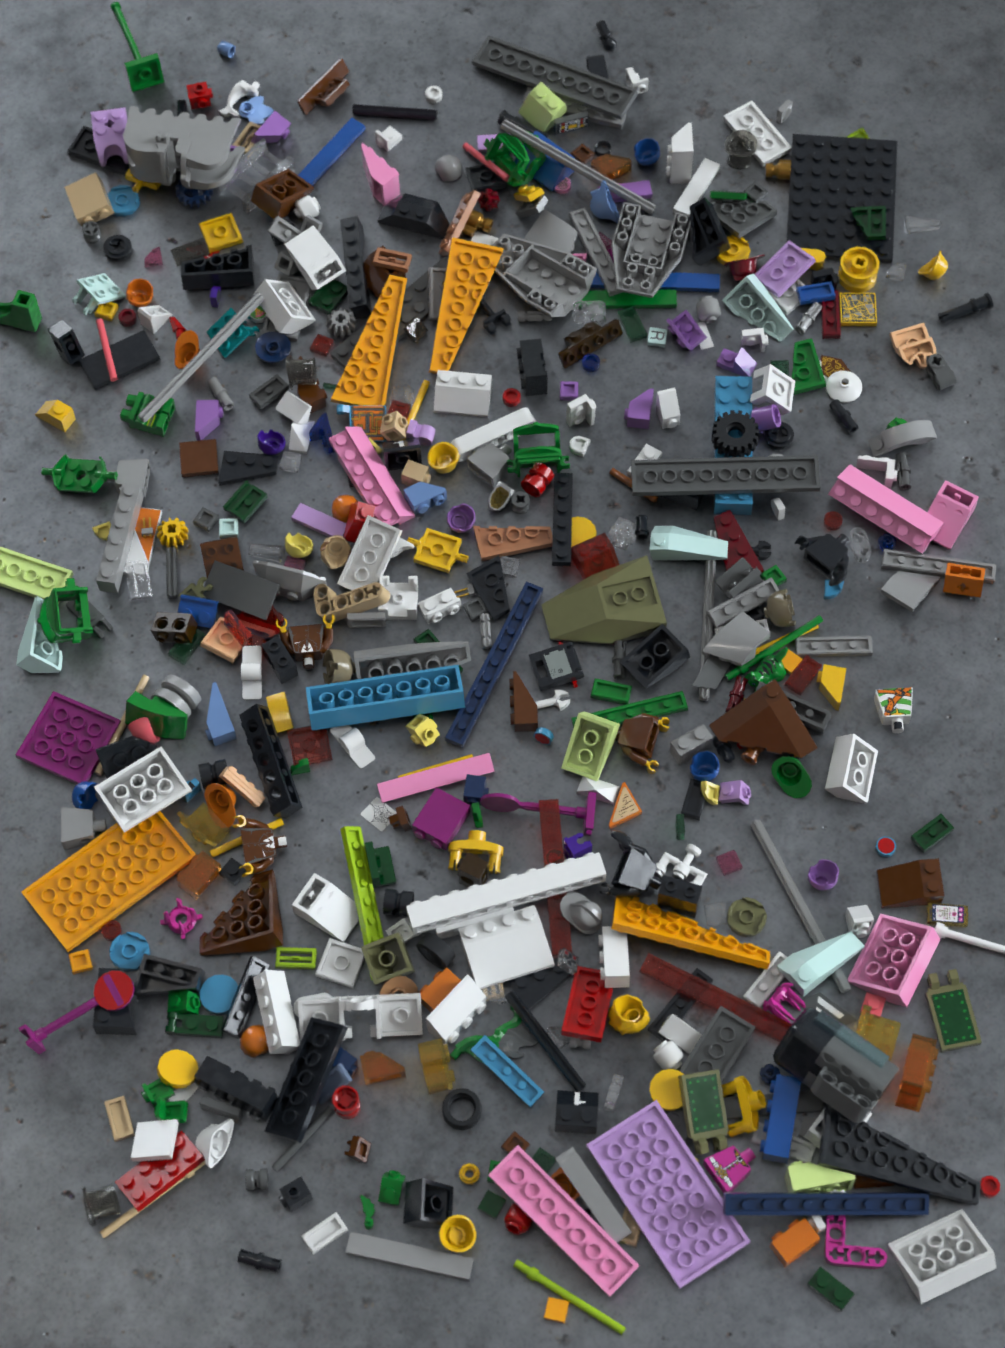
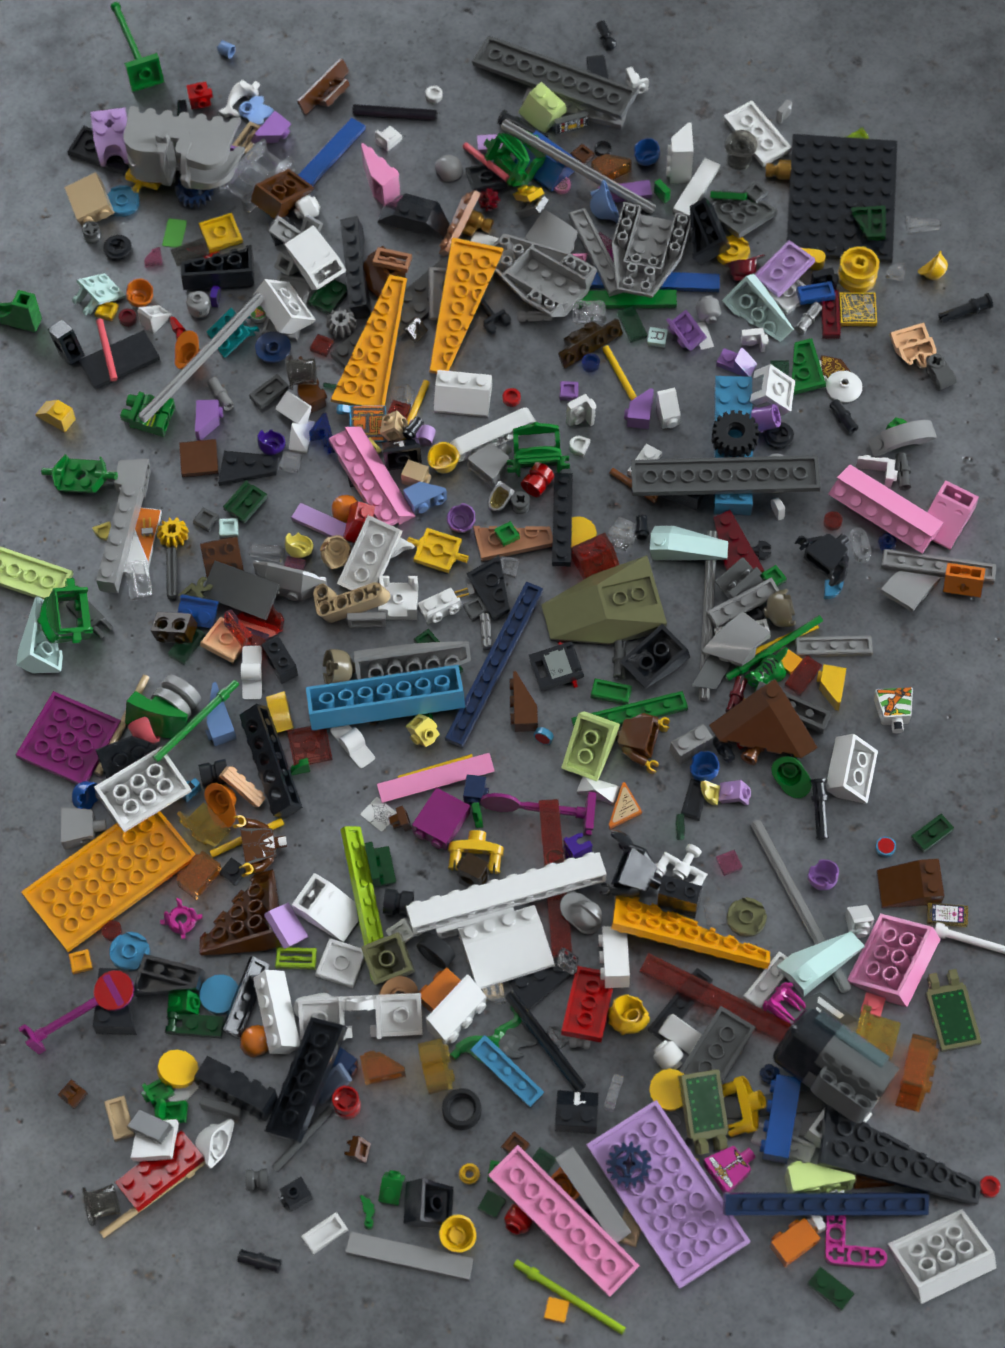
reddish brown torso [276,614,335,669] -> none
black wedge [516,338,548,396] -> none
white bar [535,690,570,711] -> none
none -> reddish brown tile [57,1079,88,1109]
none -> tile [127,1110,173,1144]
none -> green bar [153,680,239,762]
none -> bright green sticker [162,218,187,248]
none -> light grey head [186,291,211,318]
none -> lavender tile [264,903,309,949]
none -> black pin [402,416,424,440]
none -> green tile [494,521,520,547]
none -> yellow bar [602,345,637,400]
none -> dark blue gear [606,1142,652,1189]
none -> green tile [654,179,671,204]
none -> black pin [810,778,829,839]

